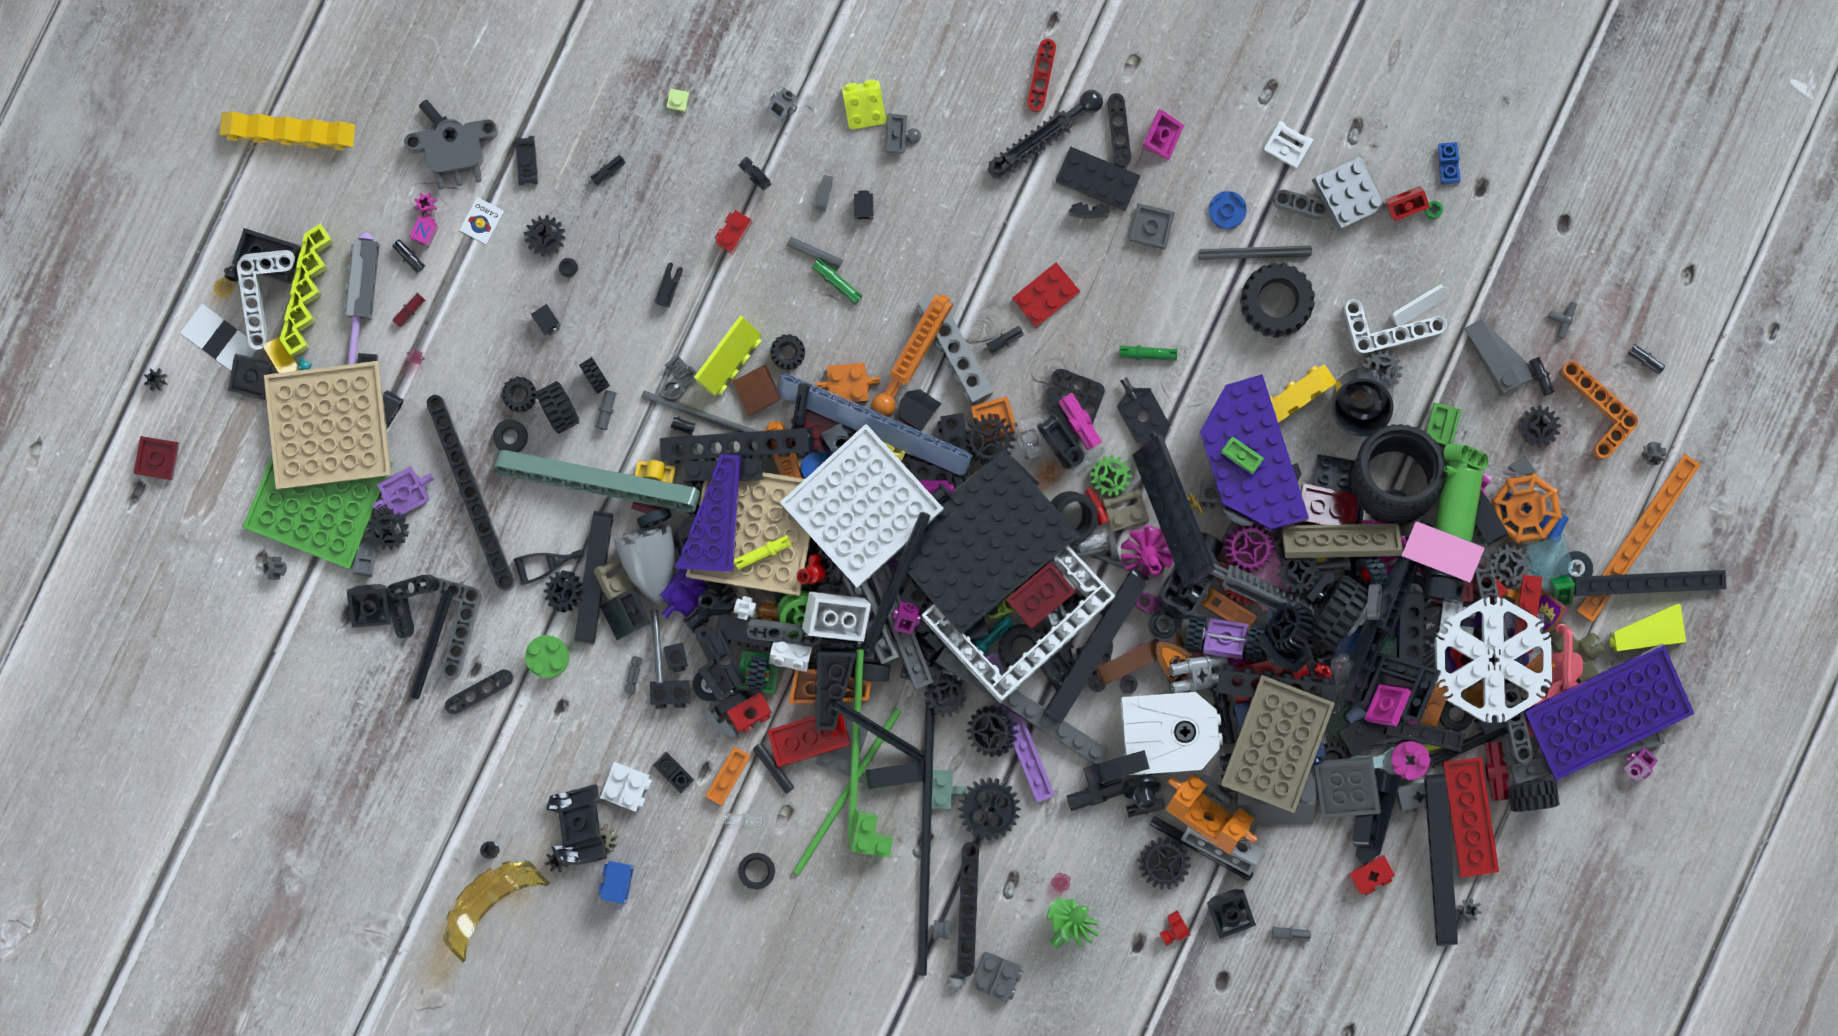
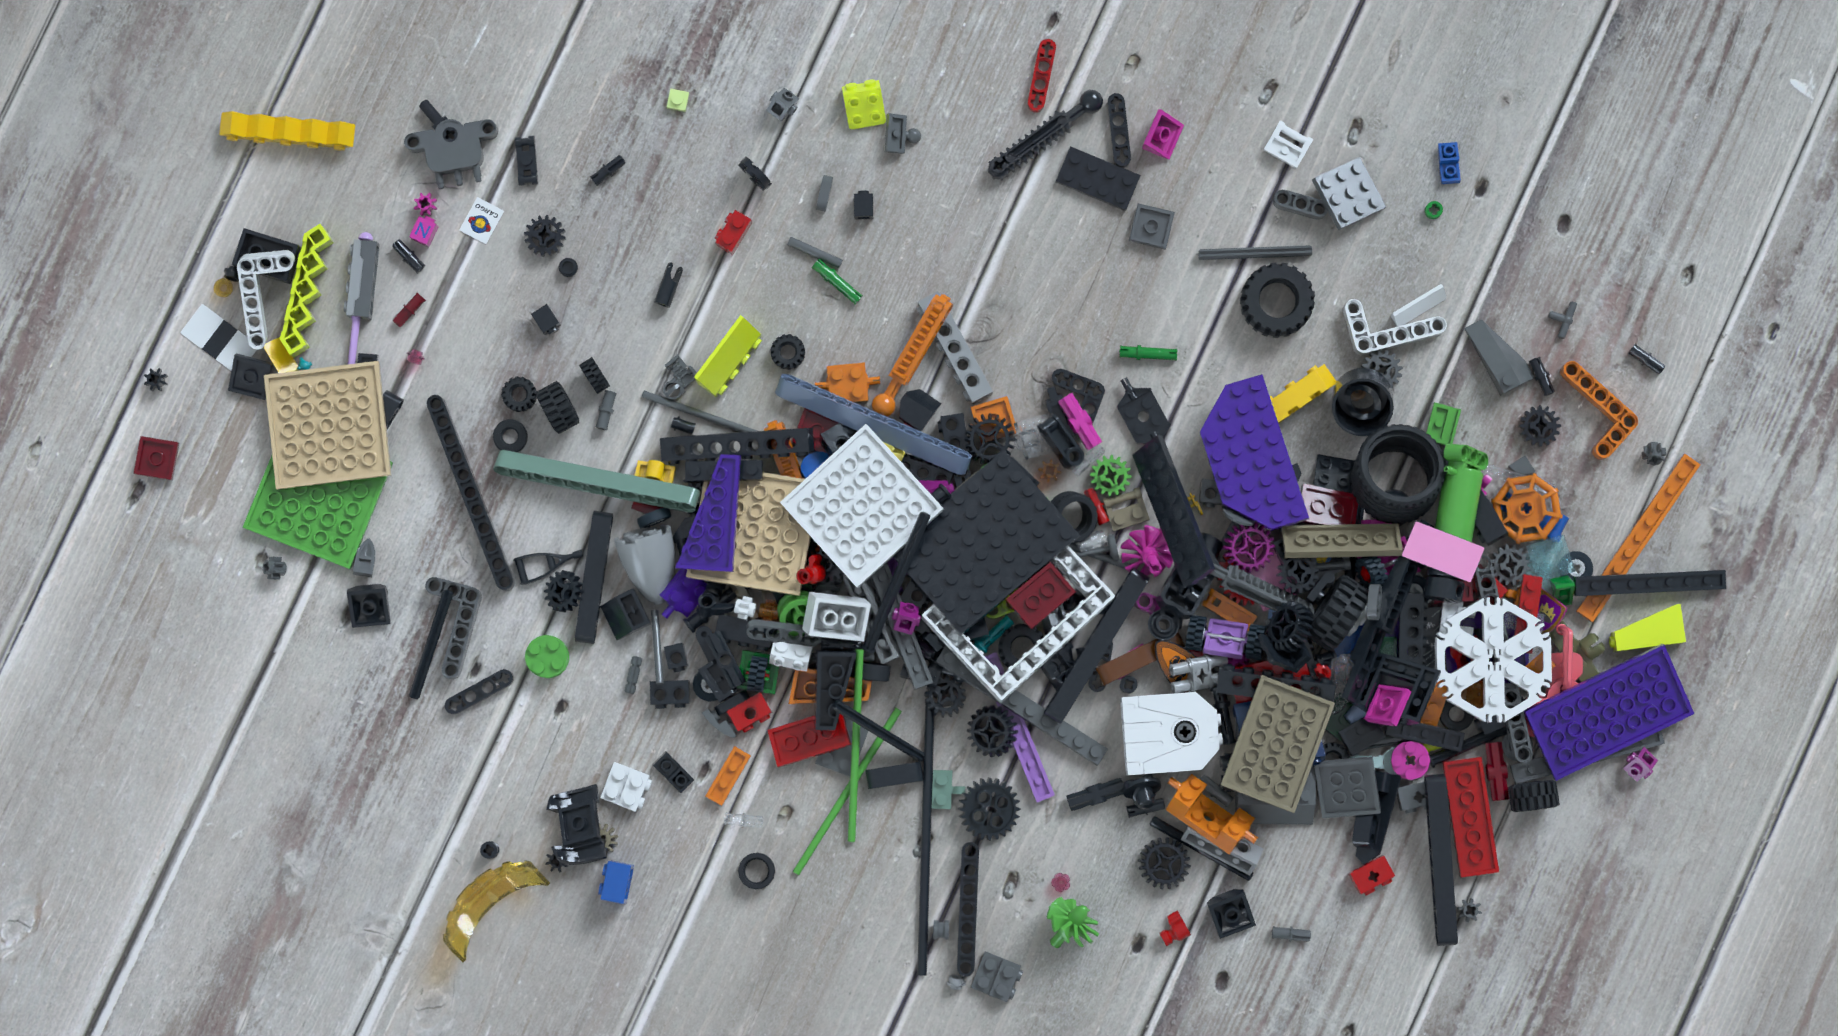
black gear [367,508,409,550] -> none
medium lavender plate [373,466,434,516] -> none
black beam [387,574,436,638] -> none
dark tan plate [594,558,636,600] -> none
copper tile [733,365,782,416] -> none
neon yellow pin [734,535,792,570] -> none
black axle [753,743,794,794] -> none
black pin [790,383,811,442] -> none
bright green brick [848,810,893,858] -> none
black axle [986,326,1024,354] -> none
red plate [1012,262,1080,328] -> none
black slope [1068,202,1110,219] -> none
black slope [1083,750,1150,786] -> none
blue tile [1208,191,1247,229] -> none
bright green plate [1221,436,1264,475] -> none
red brick [1384,186,1430,222] -> none

